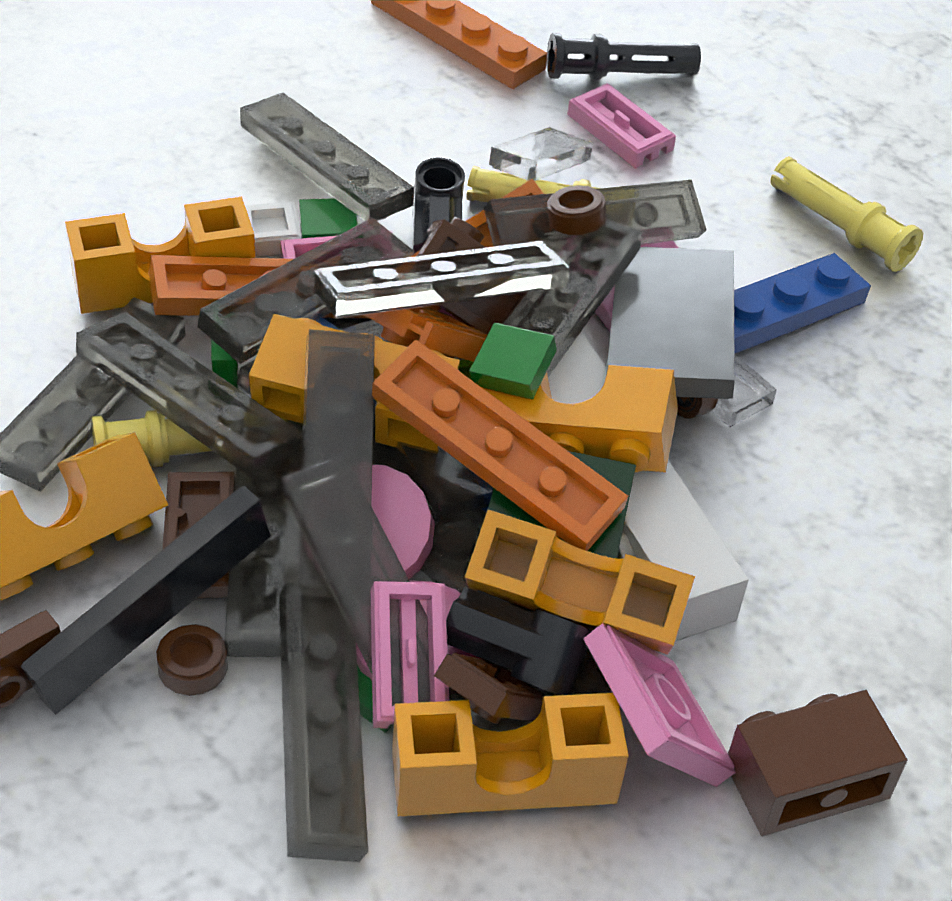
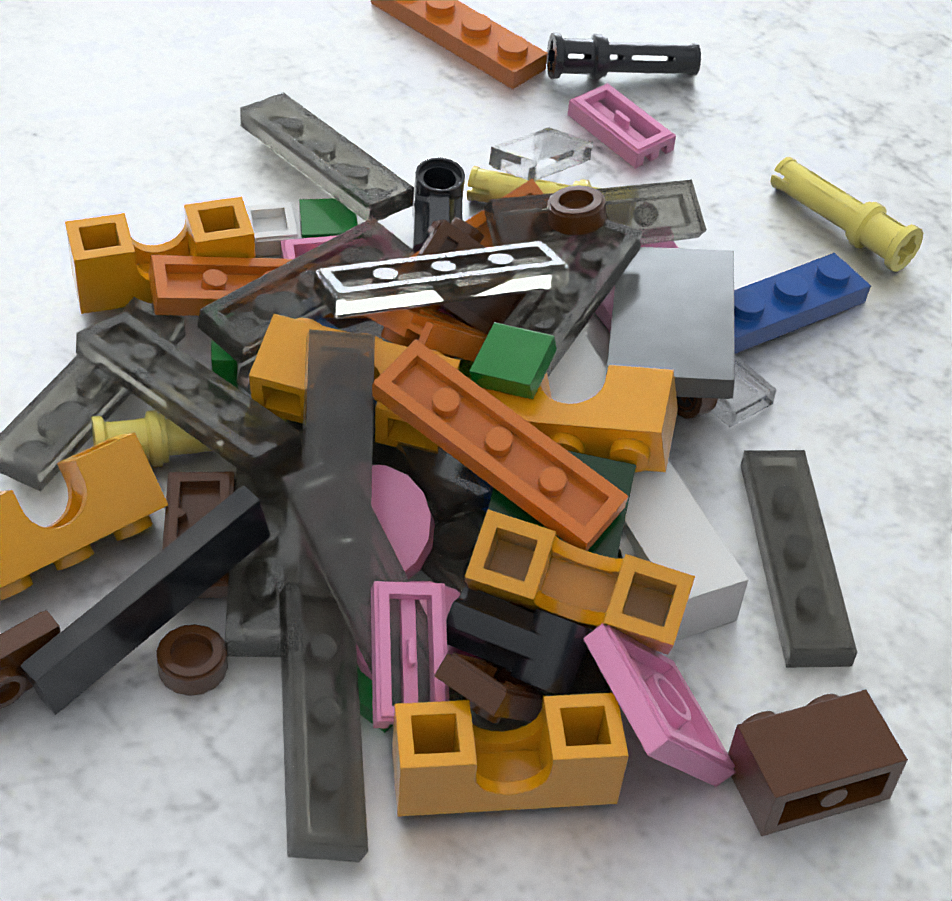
none -> clear smoke tile [740,450,858,668]

